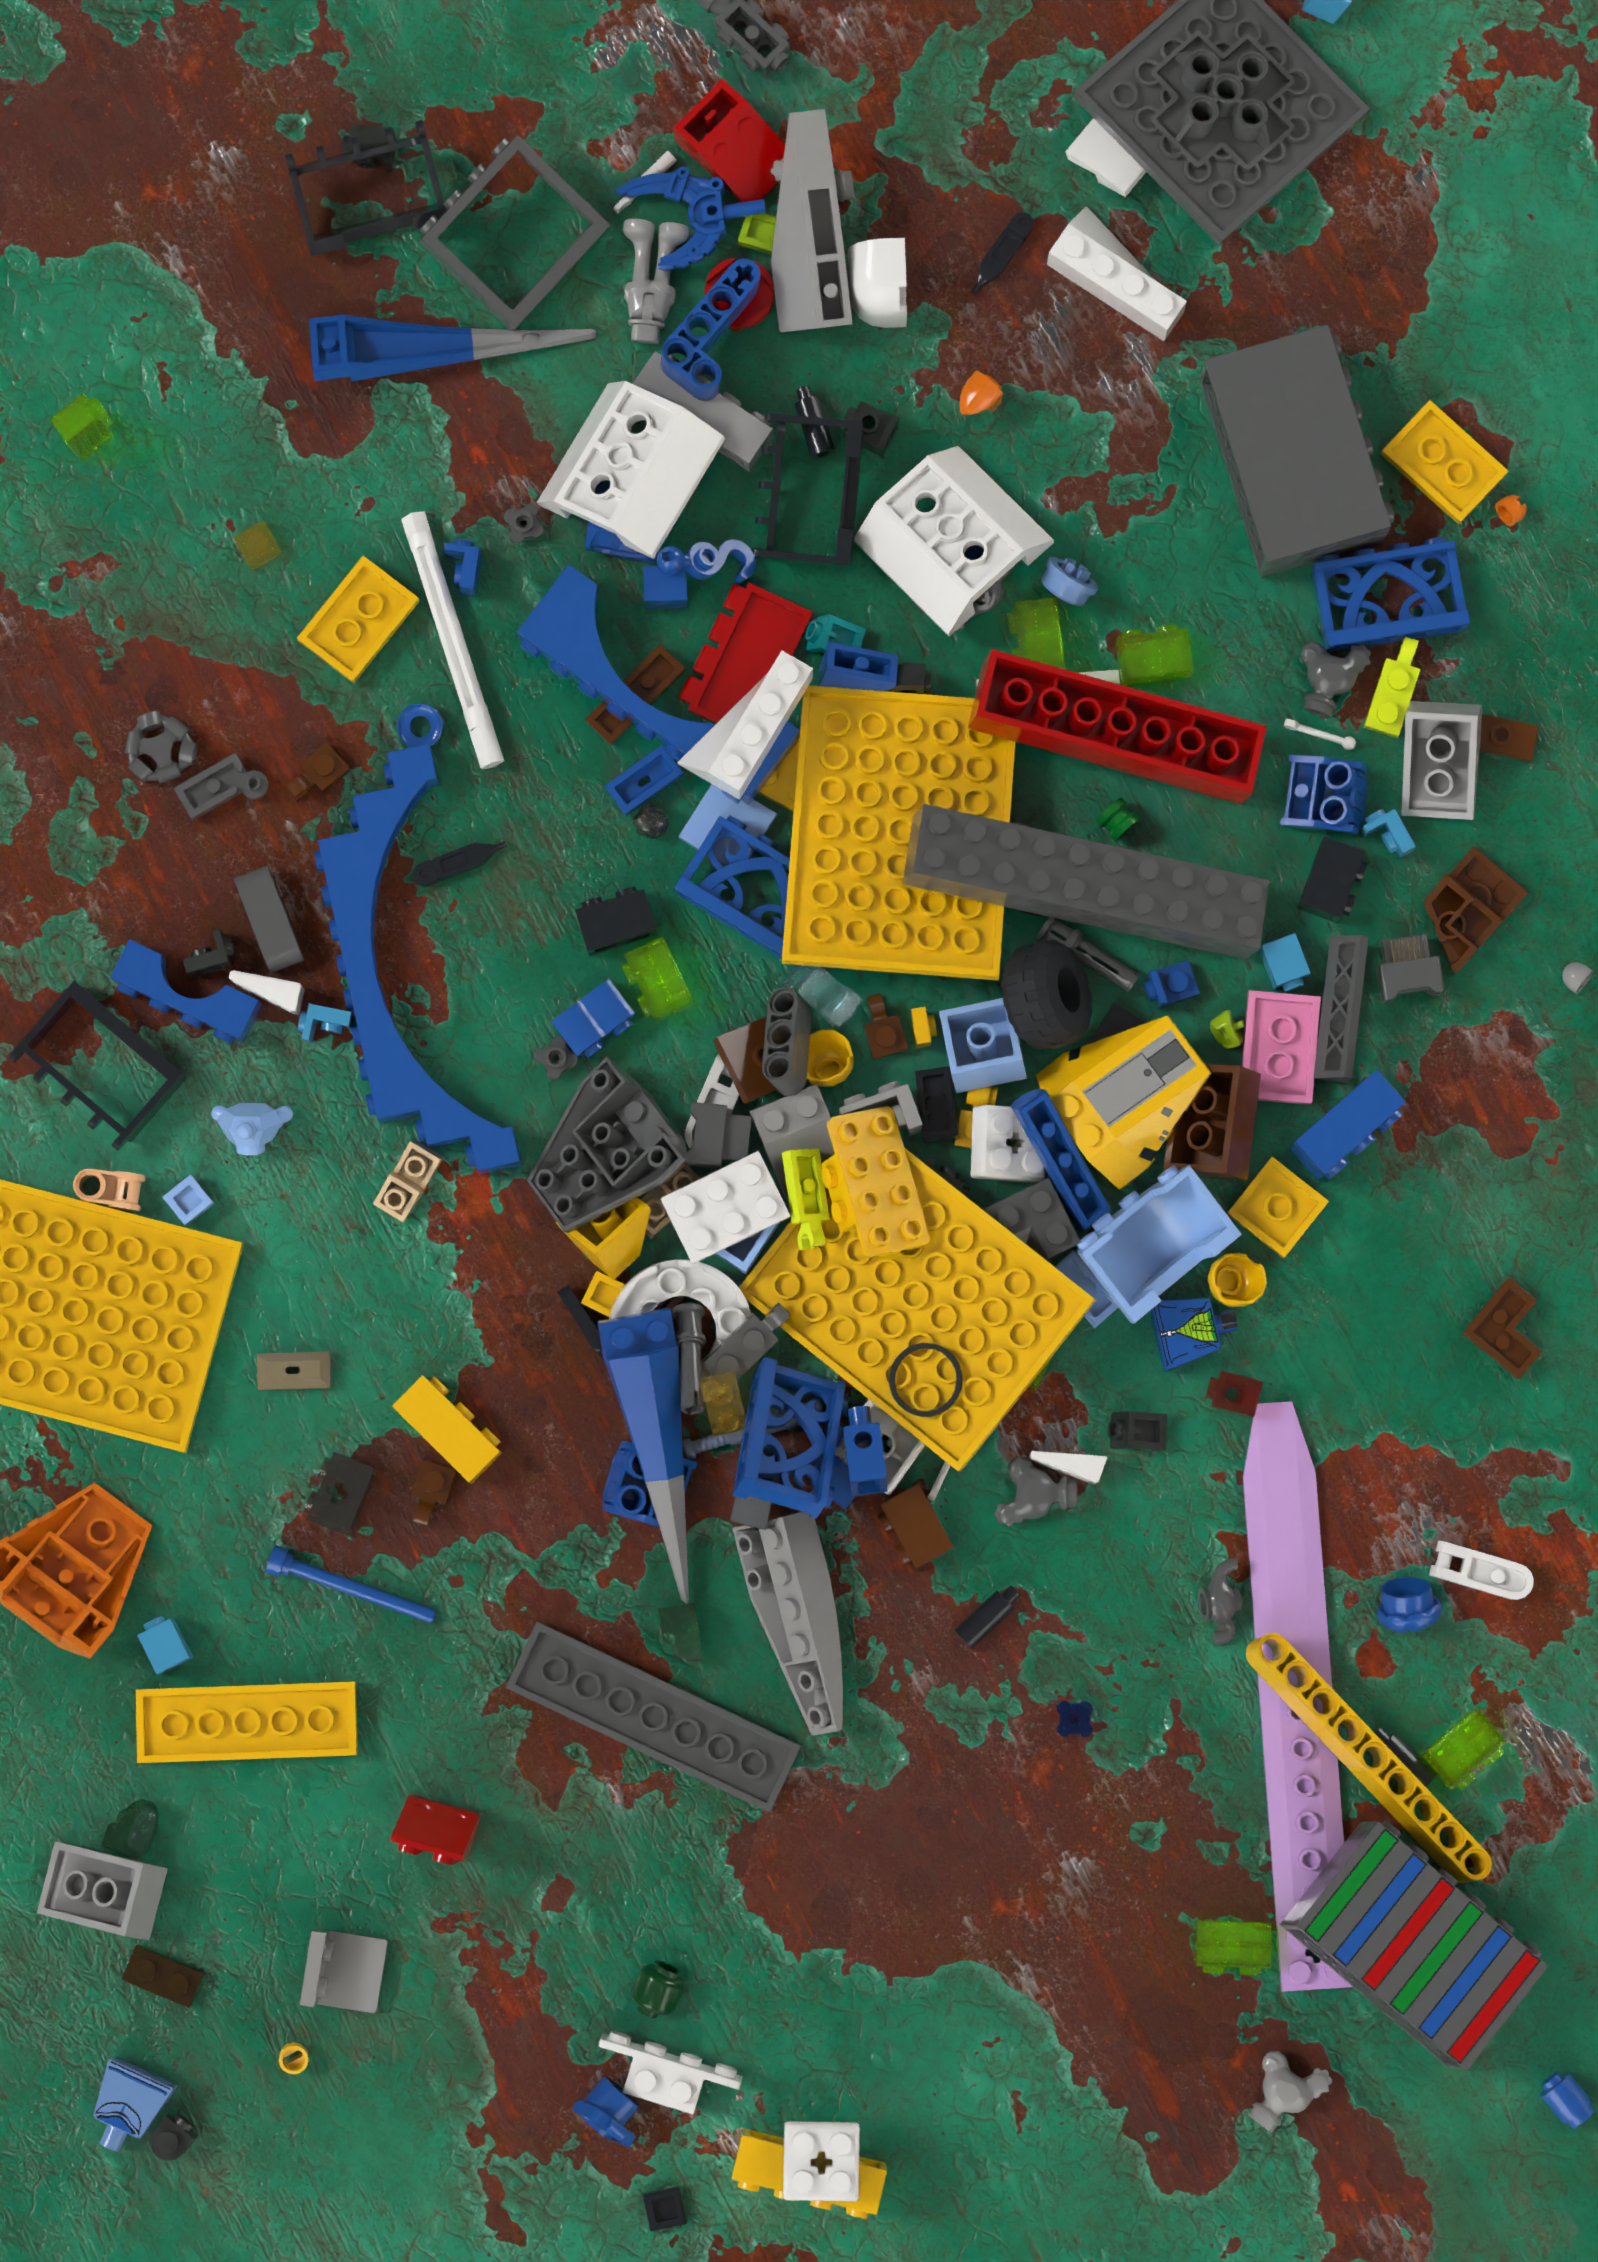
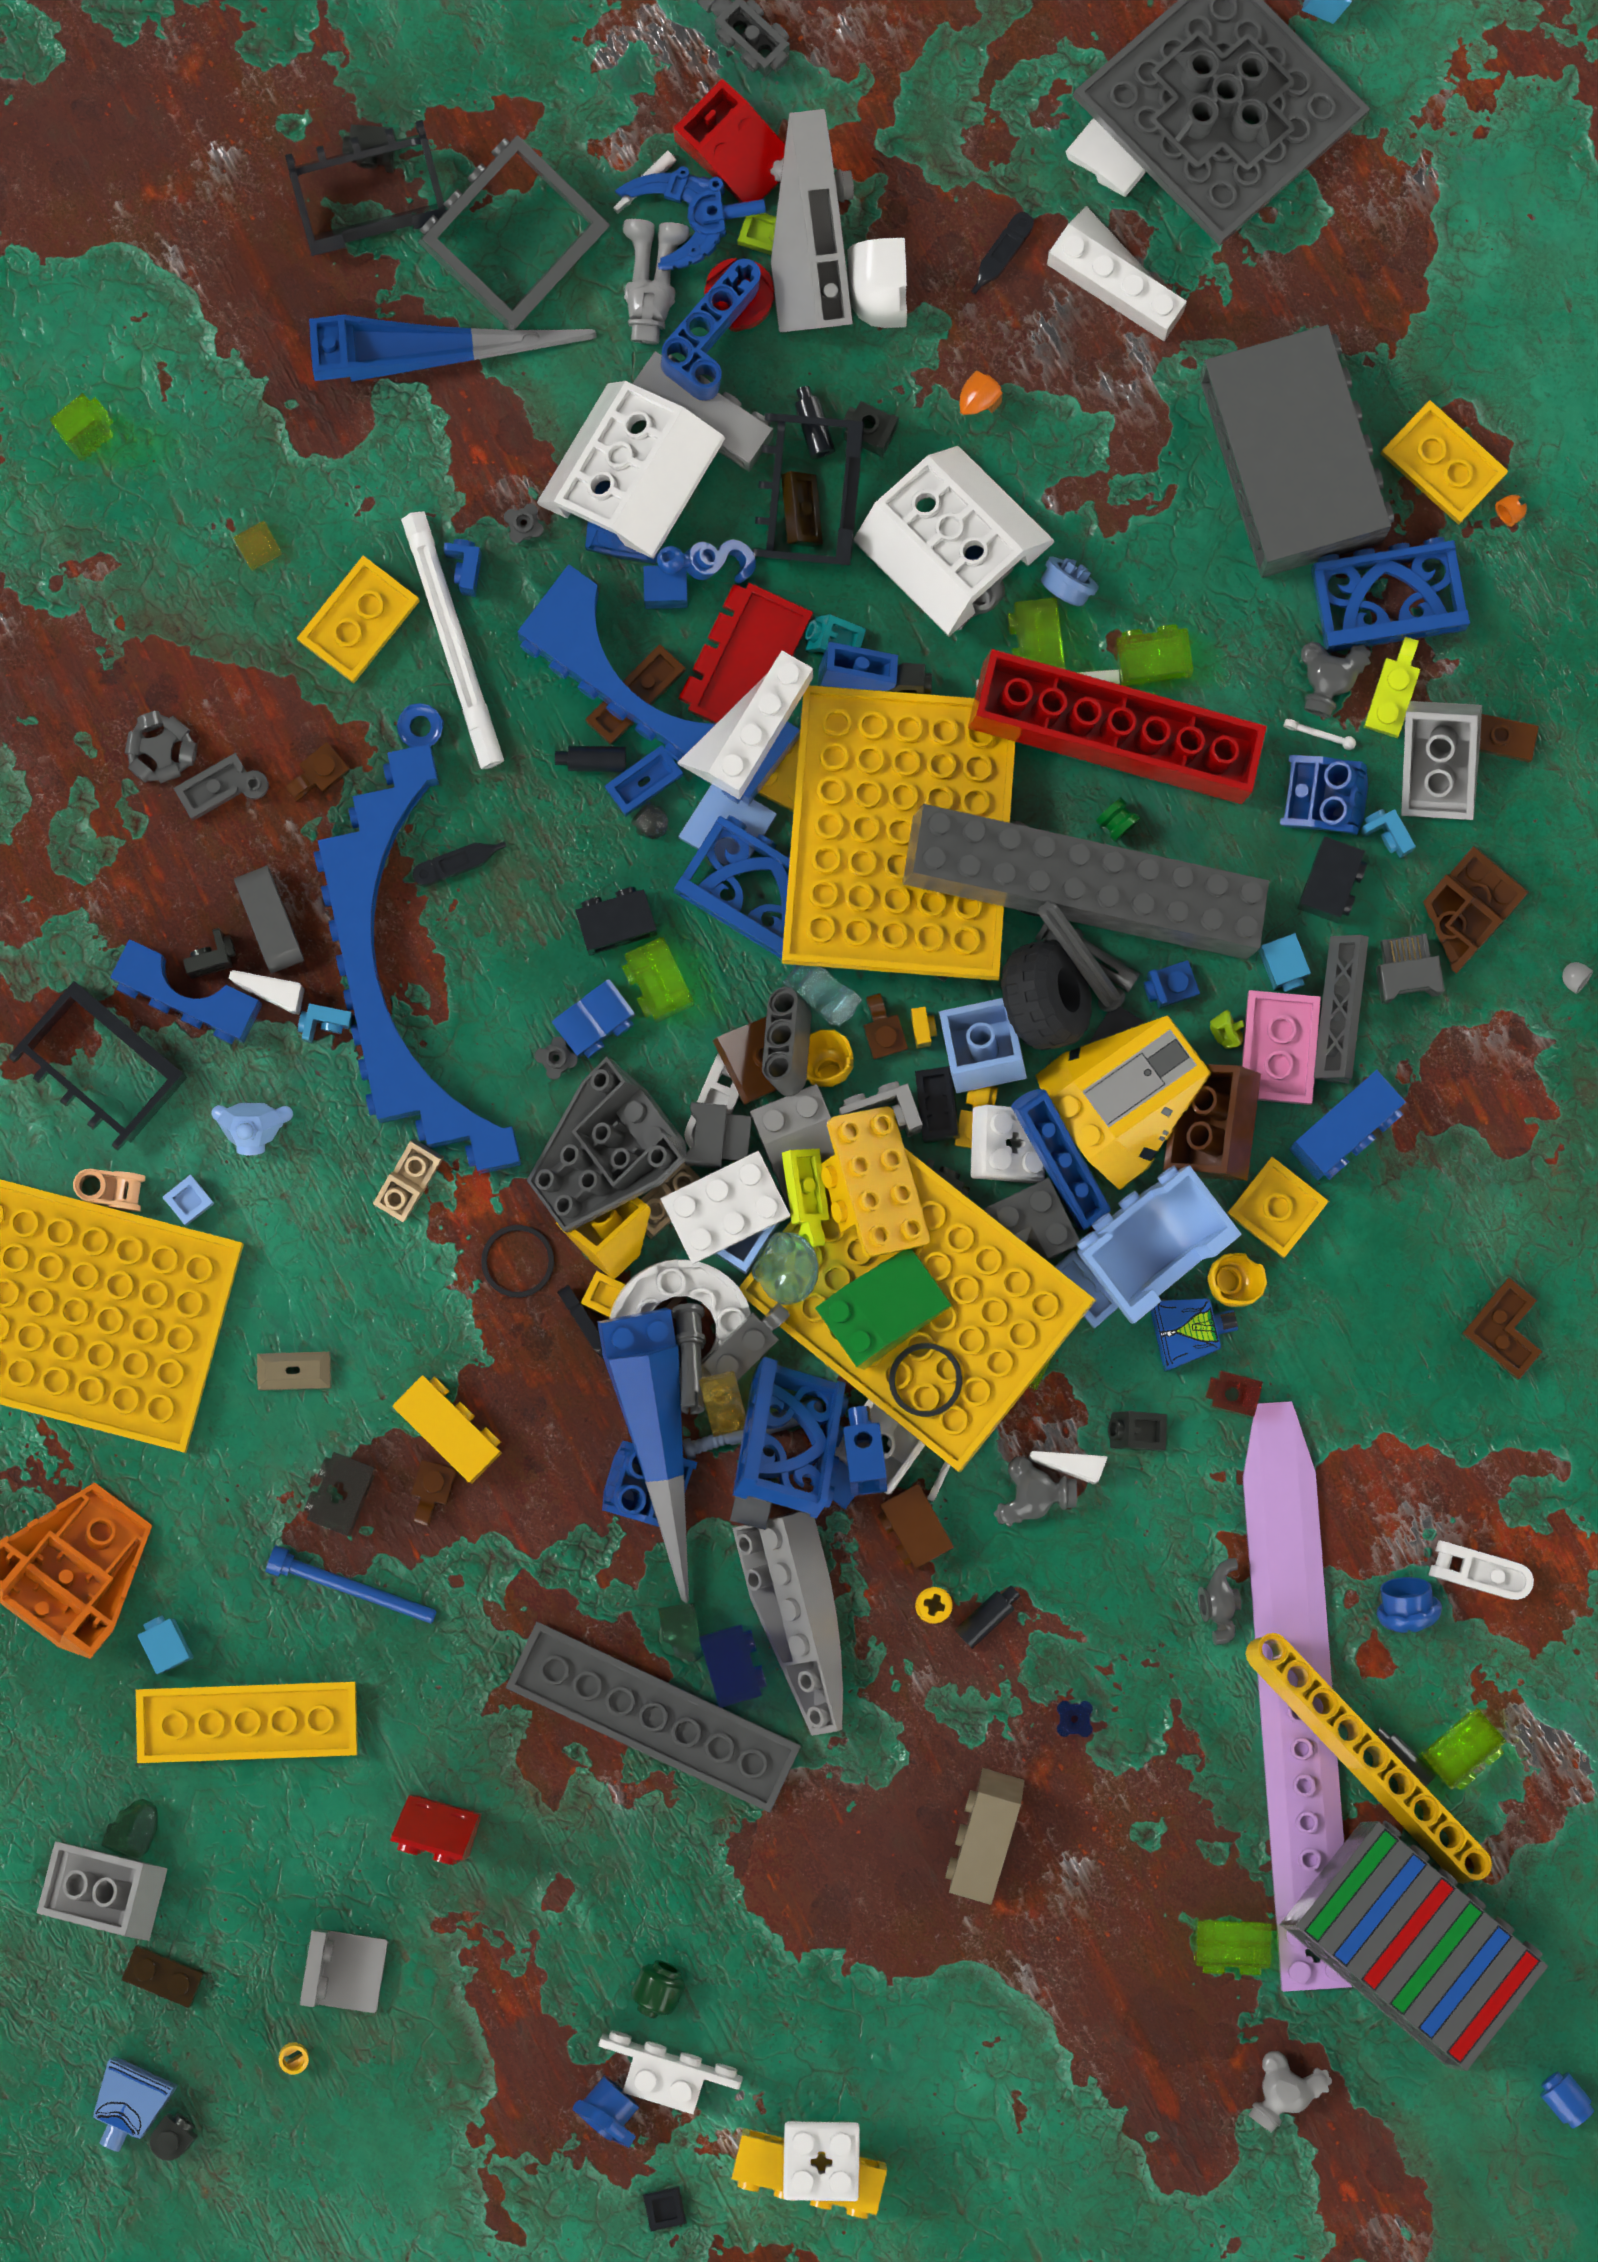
none -> black piece [481,1225,554,1298]
none -> black cylinder [555,745,626,772]
none -> clear blue piece [699,1624,767,1708]
none -> clear light blue dish [752,1232,819,1305]
none -> dark brown plate [781,471,823,547]
none -> green slope [815,1249,953,1370]
none -> yellow piece [915,1587,953,1624]
none -> dark tan wedge [945,1768,1025,1905]
none -> dark grey axle [1038,900,1125,1012]

